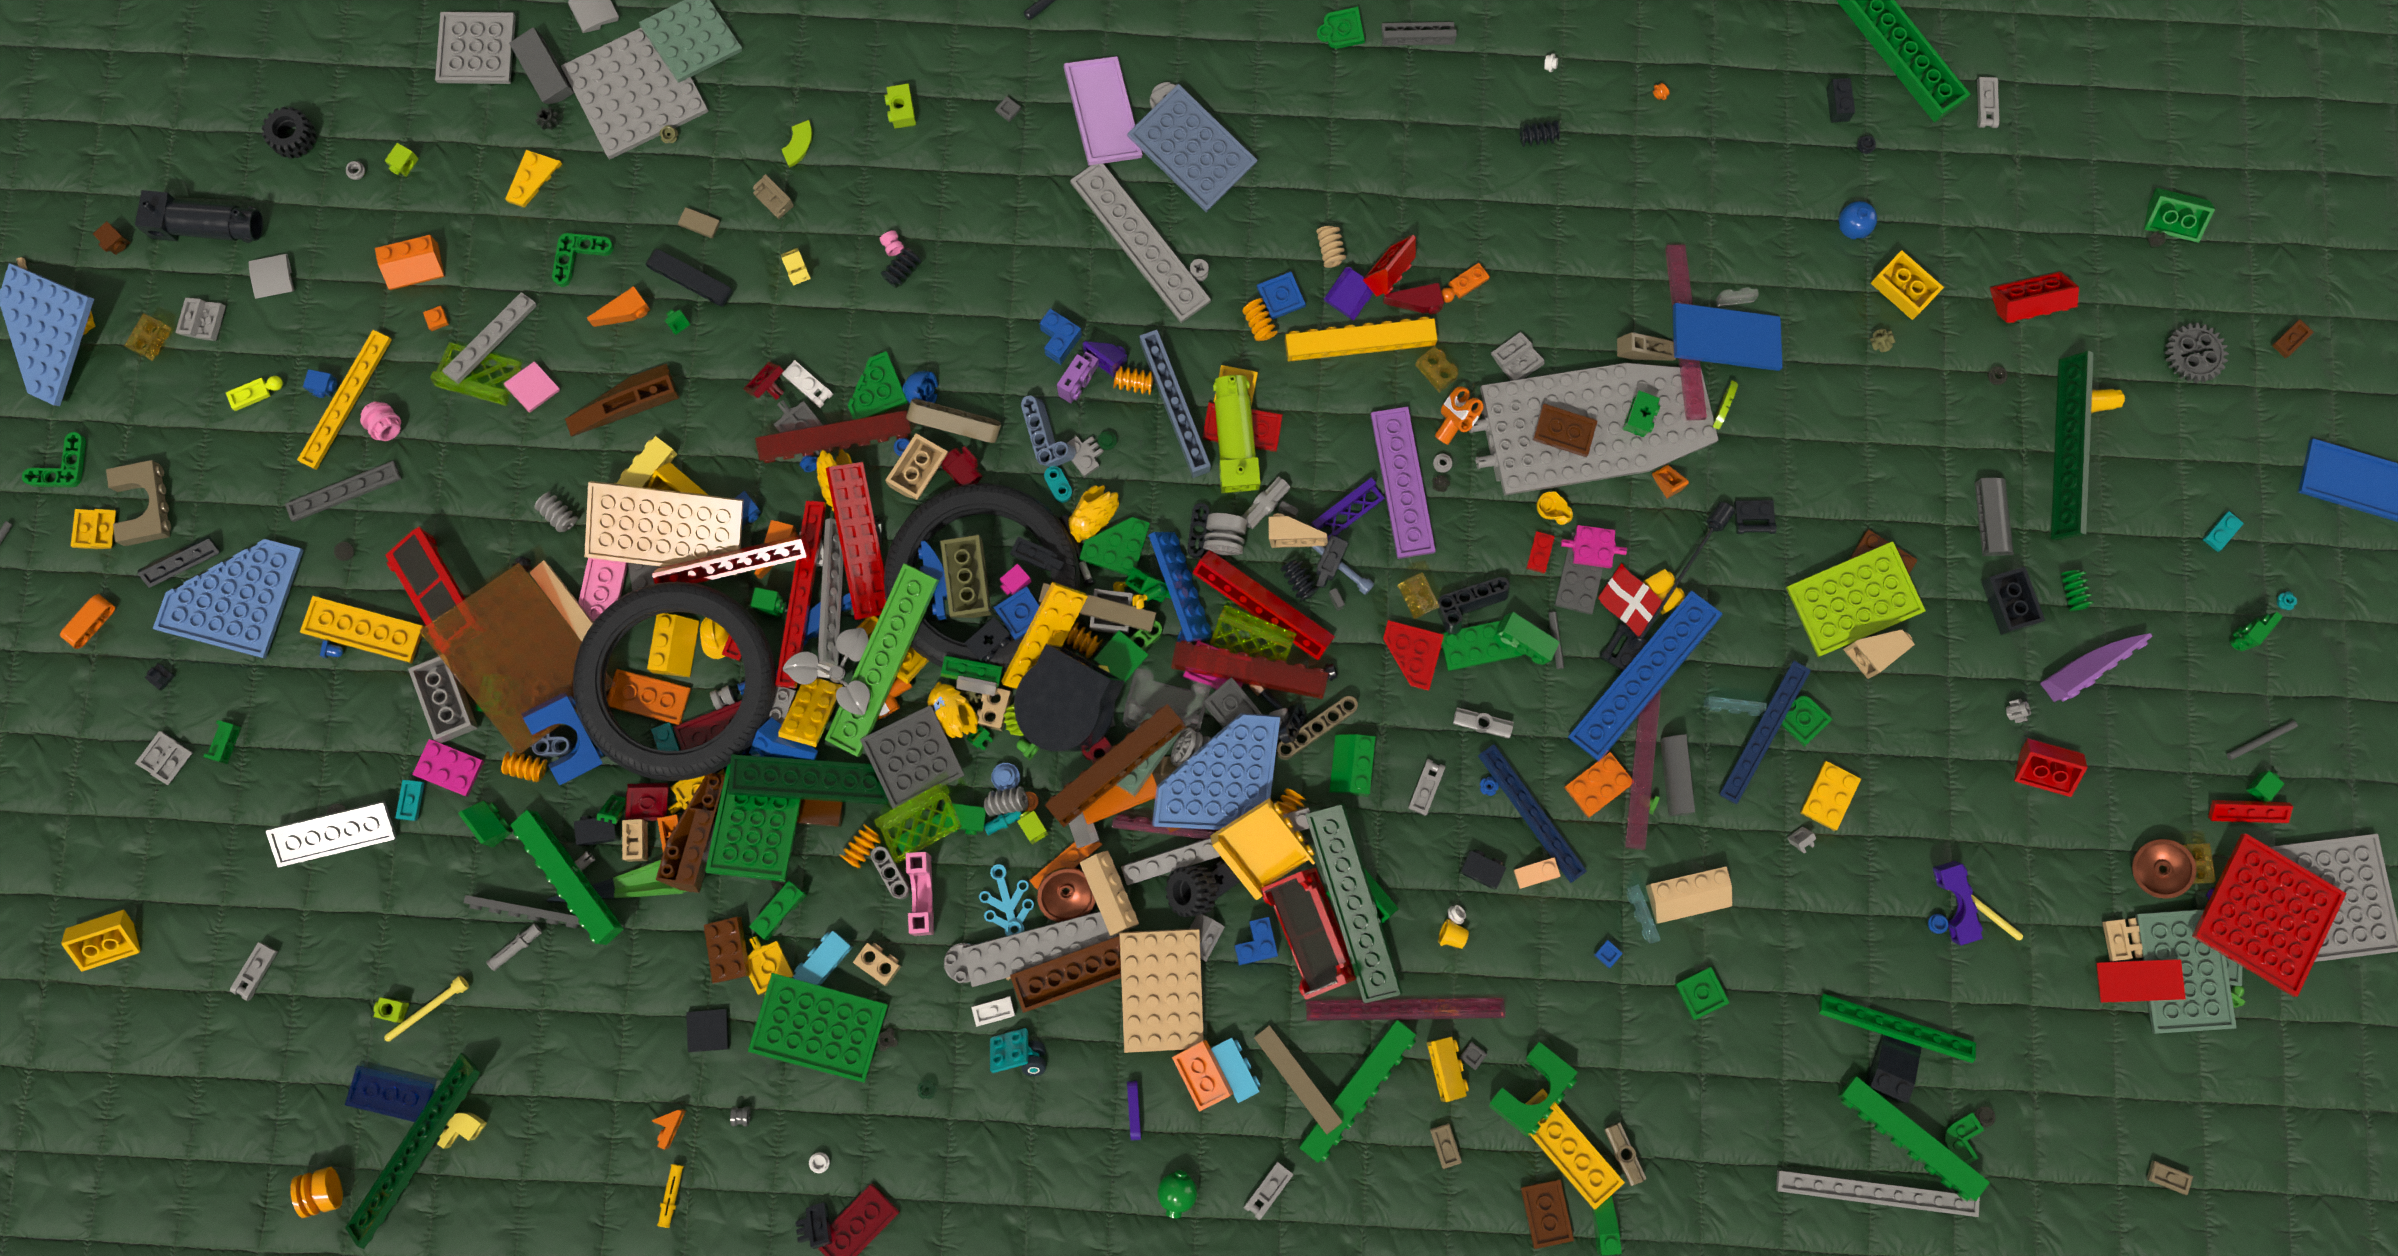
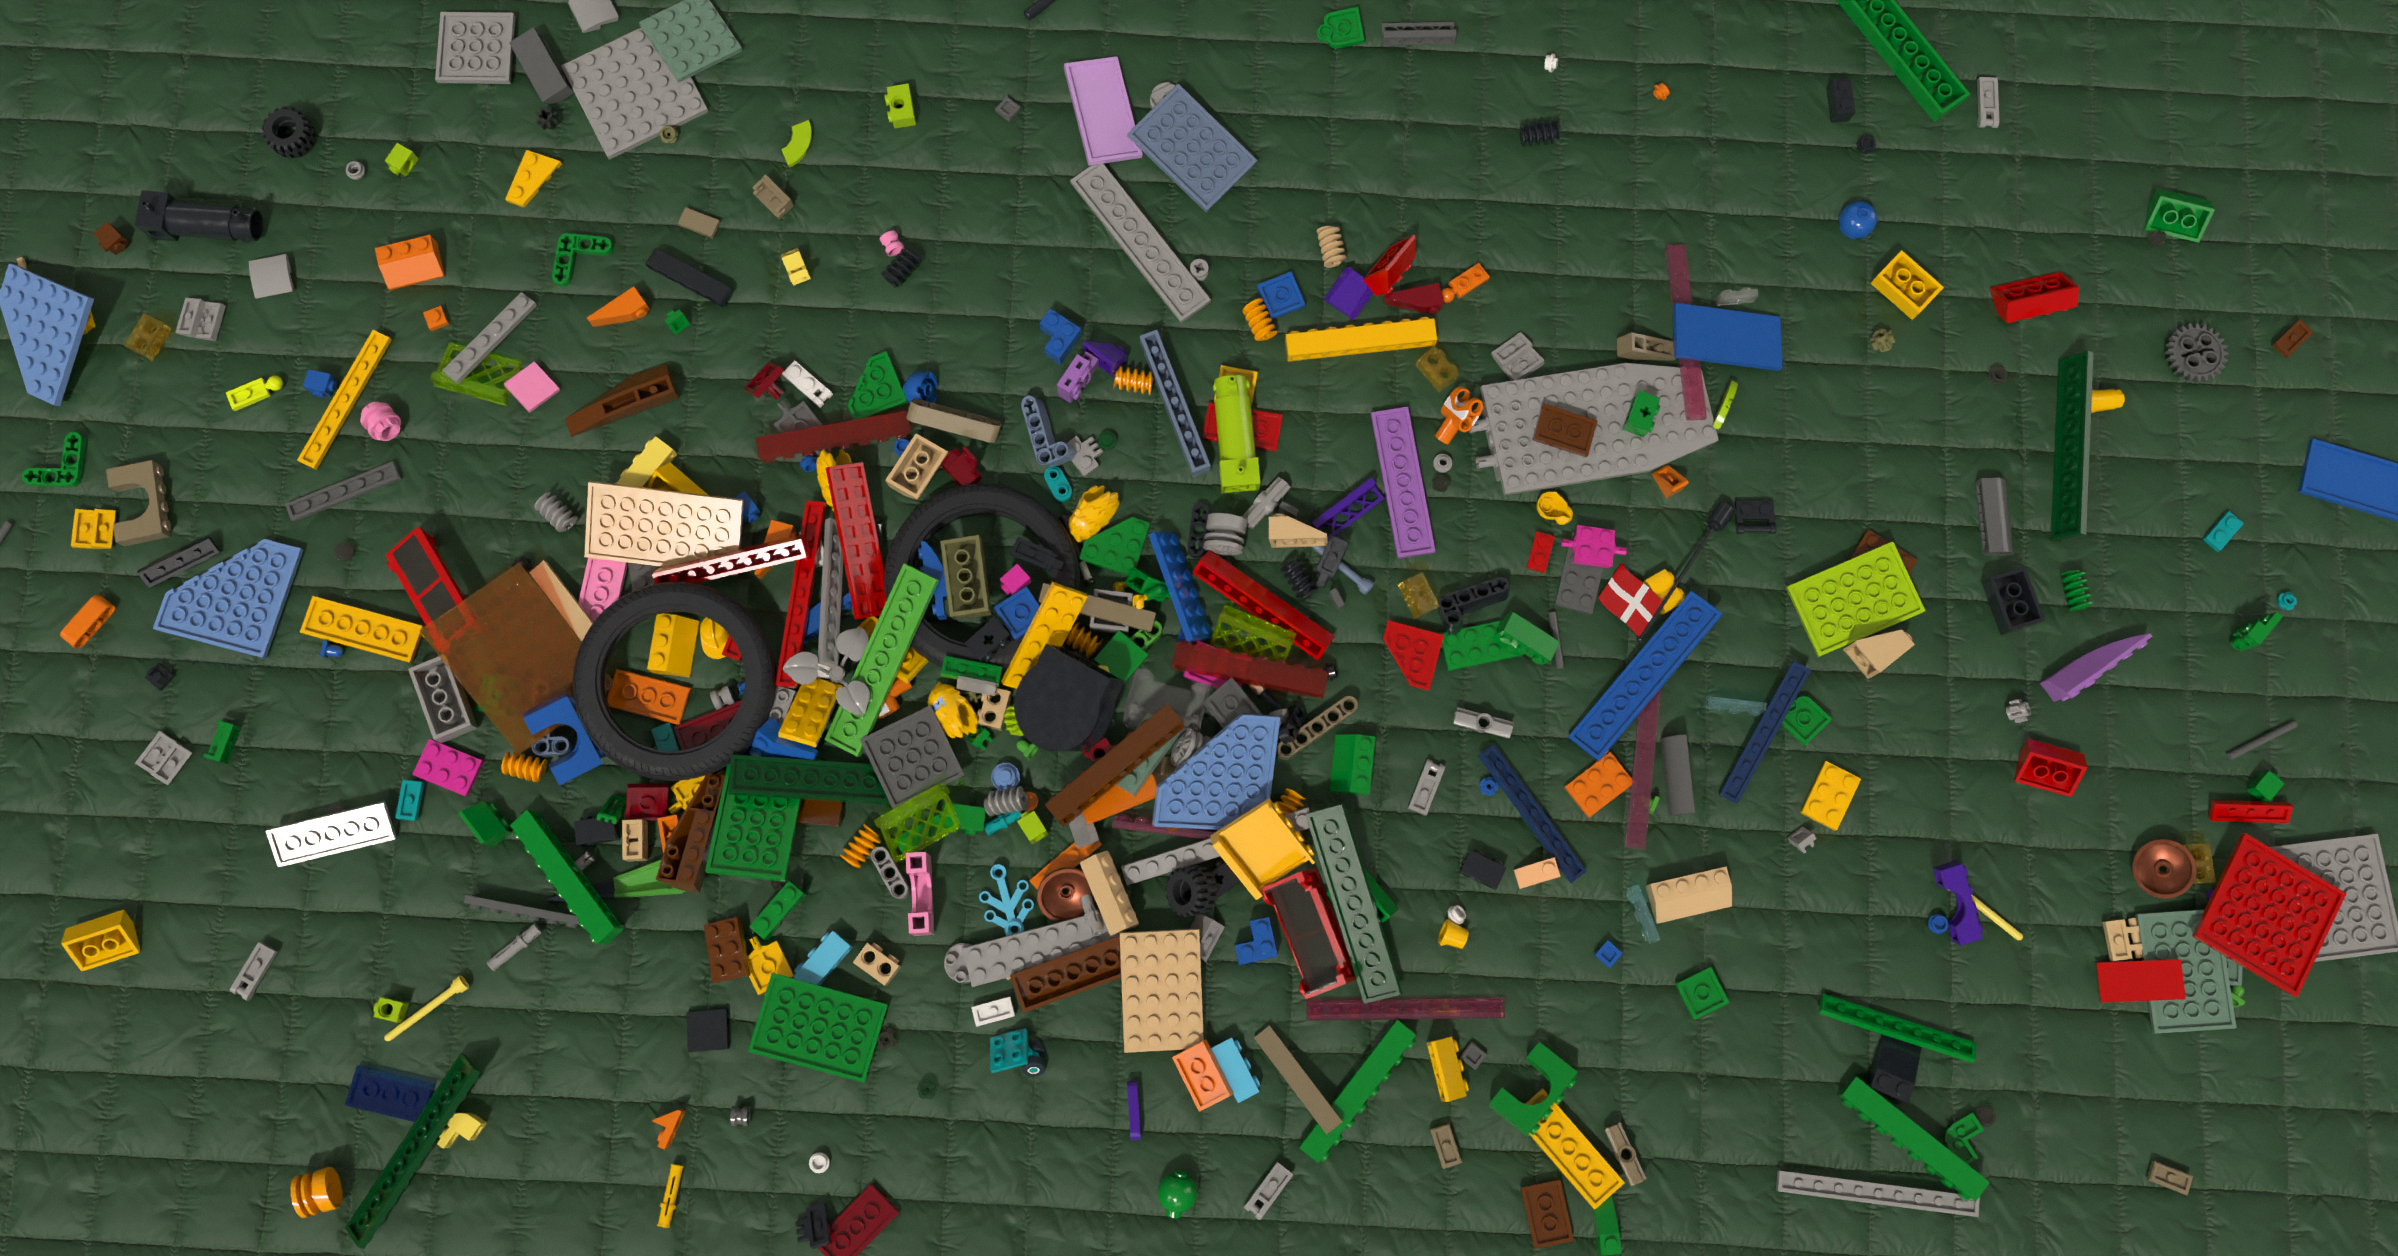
green brick [751,587,786,618] -> none
black plate [1599,624,1648,671] -> none
none -> light grey pin [1079,894,1105,936]

